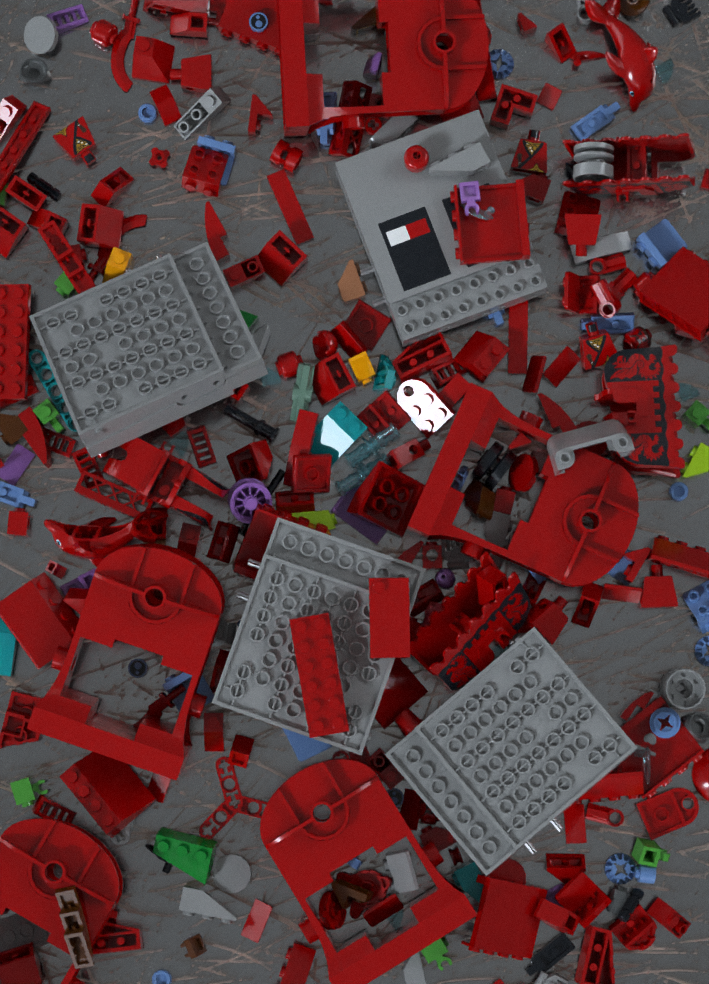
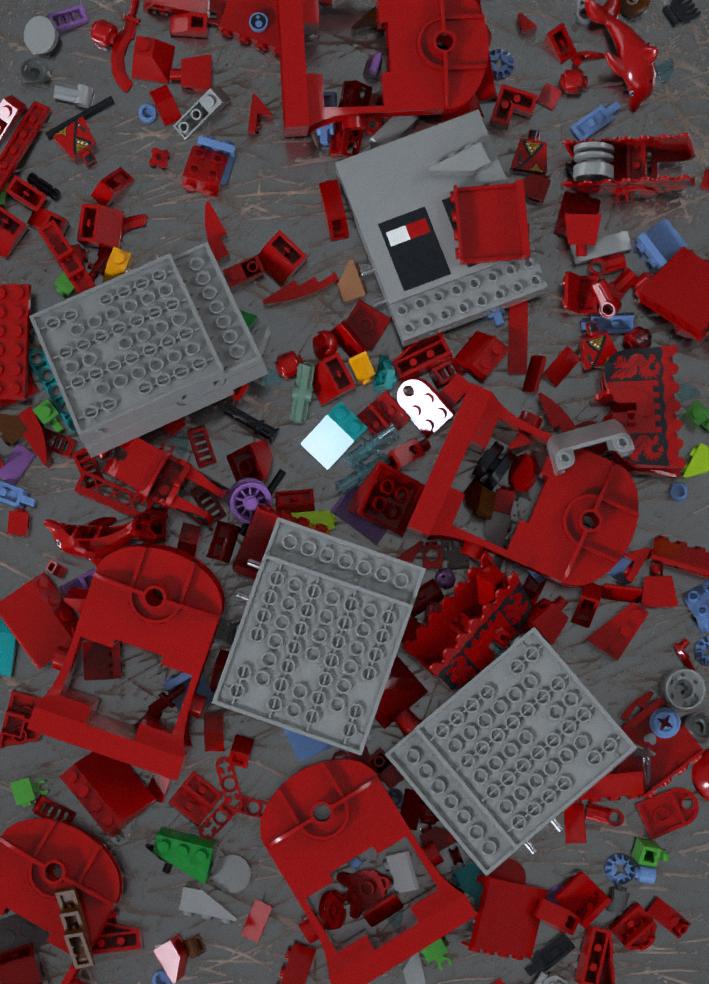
tile [128,659,148,678] -> none
red tile [267,169,314,246] -> none
red wheel [269,139,304,173] -> none
red slope [283,409,319,486] -> none
red brick [289,613,349,738] -> none
red tile [291,454,332,494] -> none
reddish brown slope [331,879,374,910] -> none
red brick [369,577,410,659] -> none
red head [404,145,429,173] -> none
medium blue gear [452,465,469,491] -> none
medium lavender plate [459,181,481,216] -> none
clear light blue bar [459,202,495,220] -> none
red slope [546,853,586,884] -> none
black axle [617,888,644,922] -> none
none -> black bar [45,96,114,139]
none -> light grey piece [53,82,93,108]
none -> red bracket [82,641,123,680]
none -> slope [153,934,188,984]
none -> red slope [168,771,223,827]
none -> red slope [189,485,226,525]
none -> red slope [262,273,339,307]
none -> red slope [319,179,349,241]
none -> red head [560,69,588,94]
none -> red wedge [584,602,649,661]
none -> red bar [675,638,696,672]

